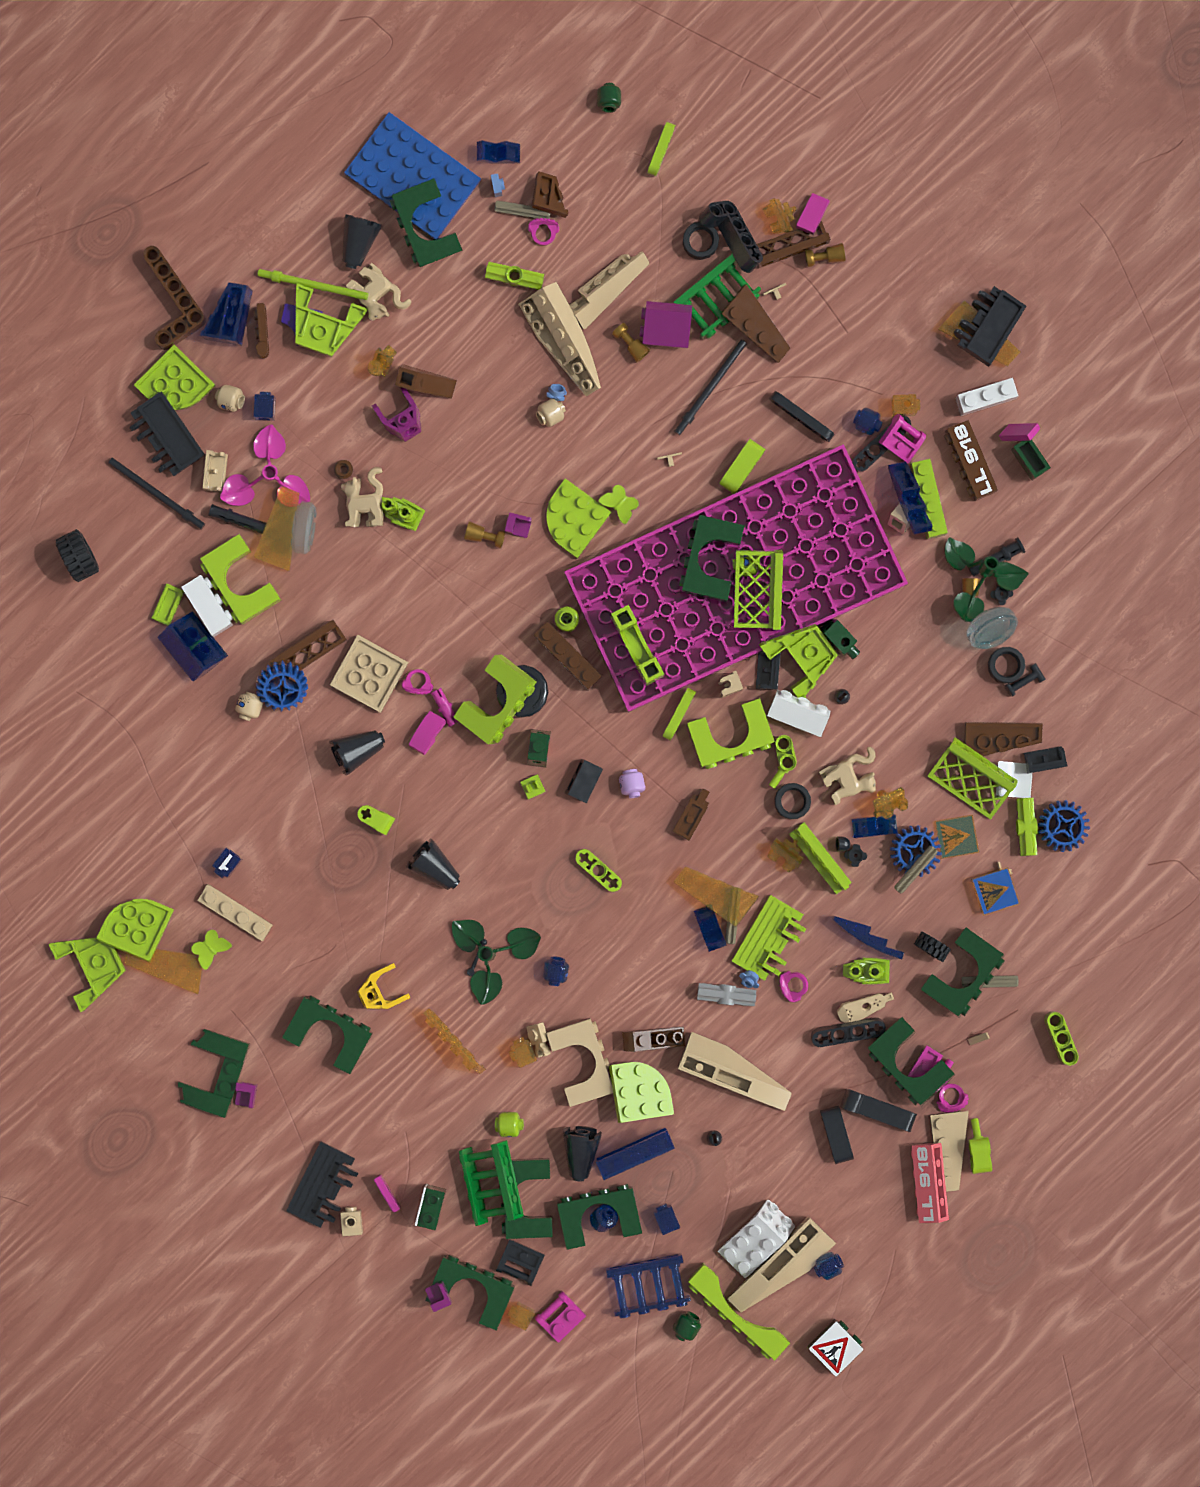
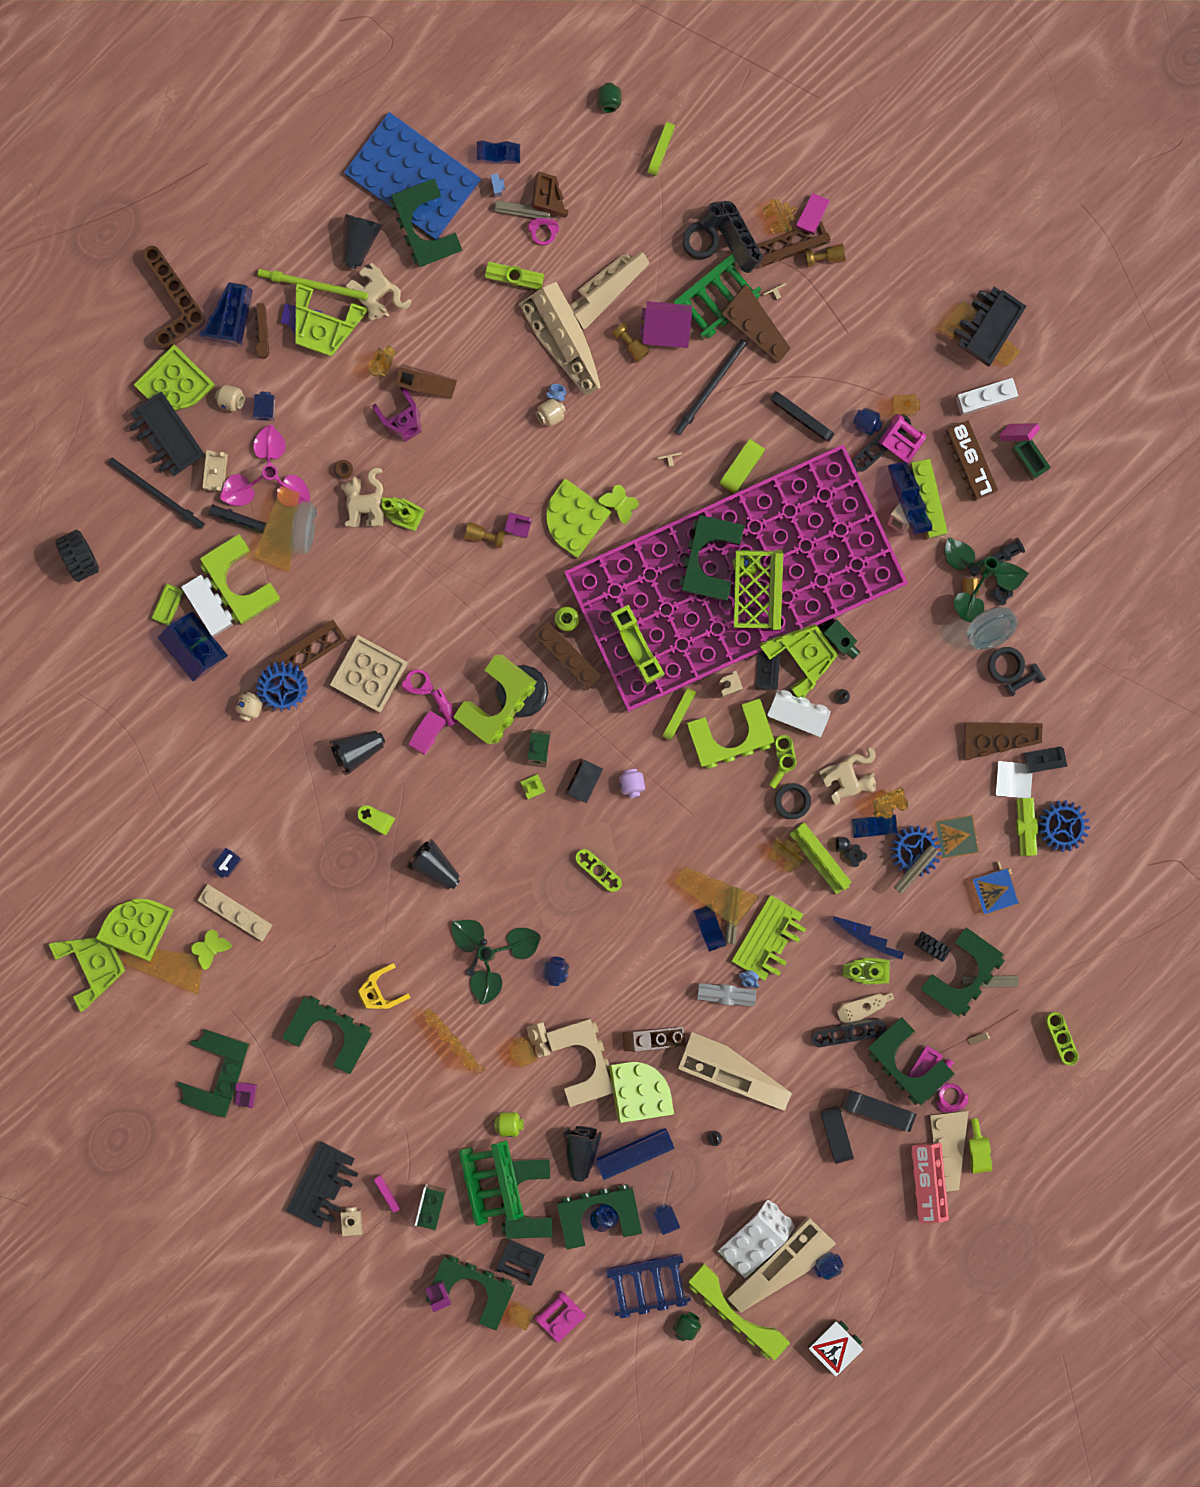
reddish brown hinge [672,788,710,841] -> none
dark pink piece [779,971,808,1002] -> none
lime fence [928,737,1018,820] -> none

